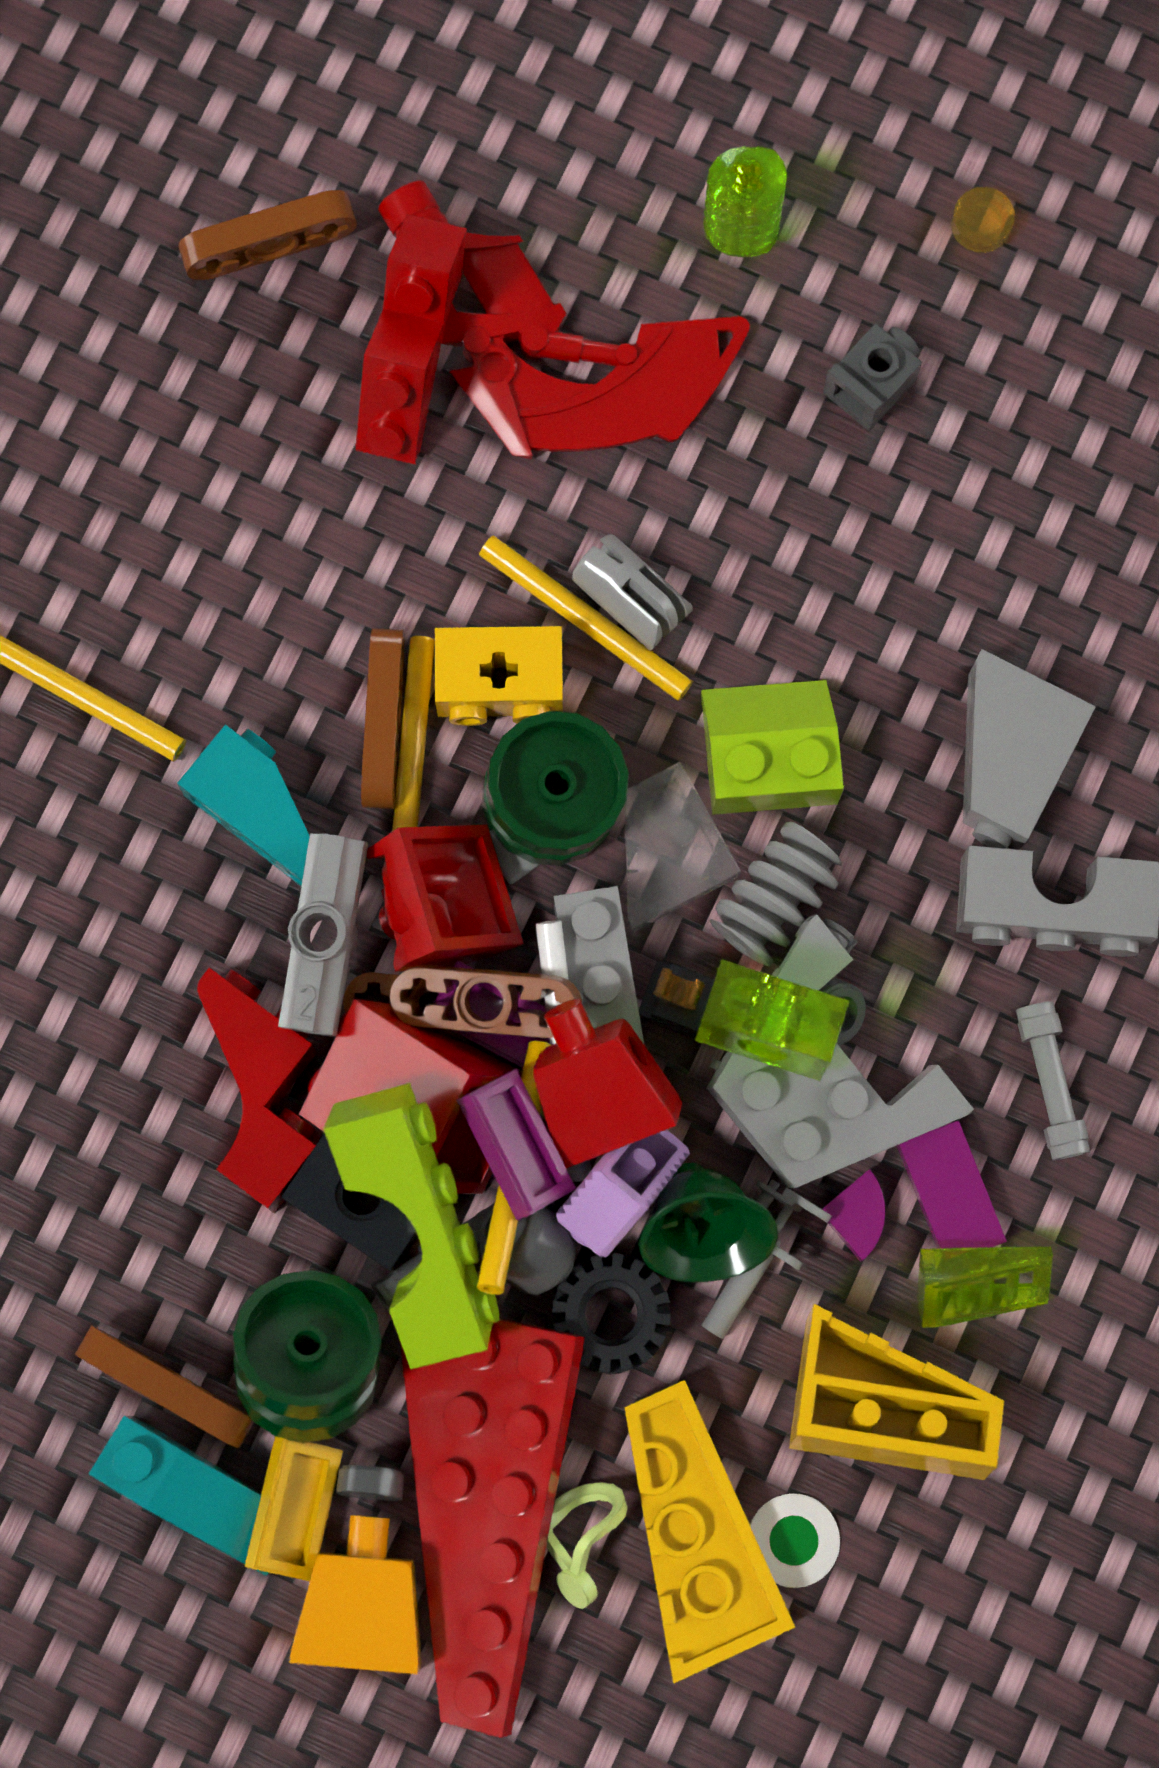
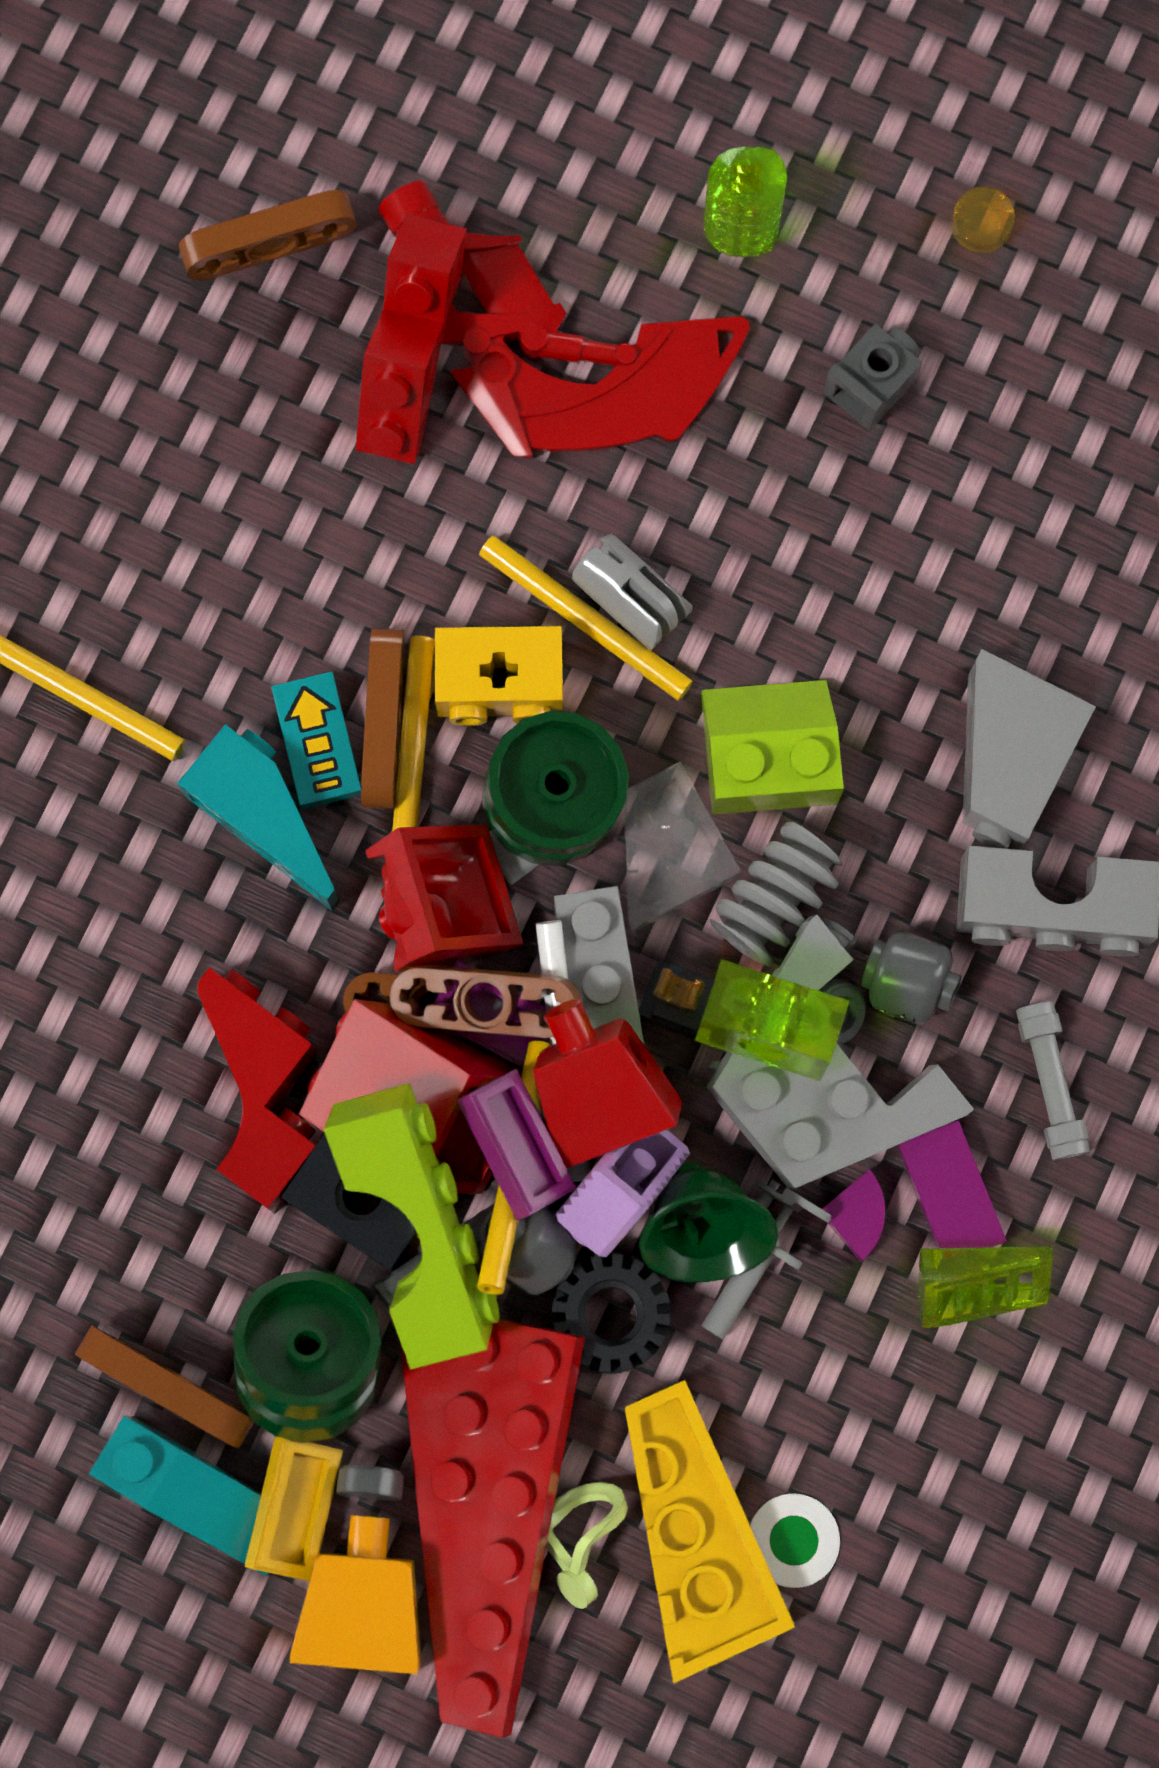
light grey piece [278,833,368,1036] -> none
yellow wedge [789,1304,1004,1480] -> none
none -> teal tile [271,671,361,810]
none -> dark grey head [861,931,962,1025]

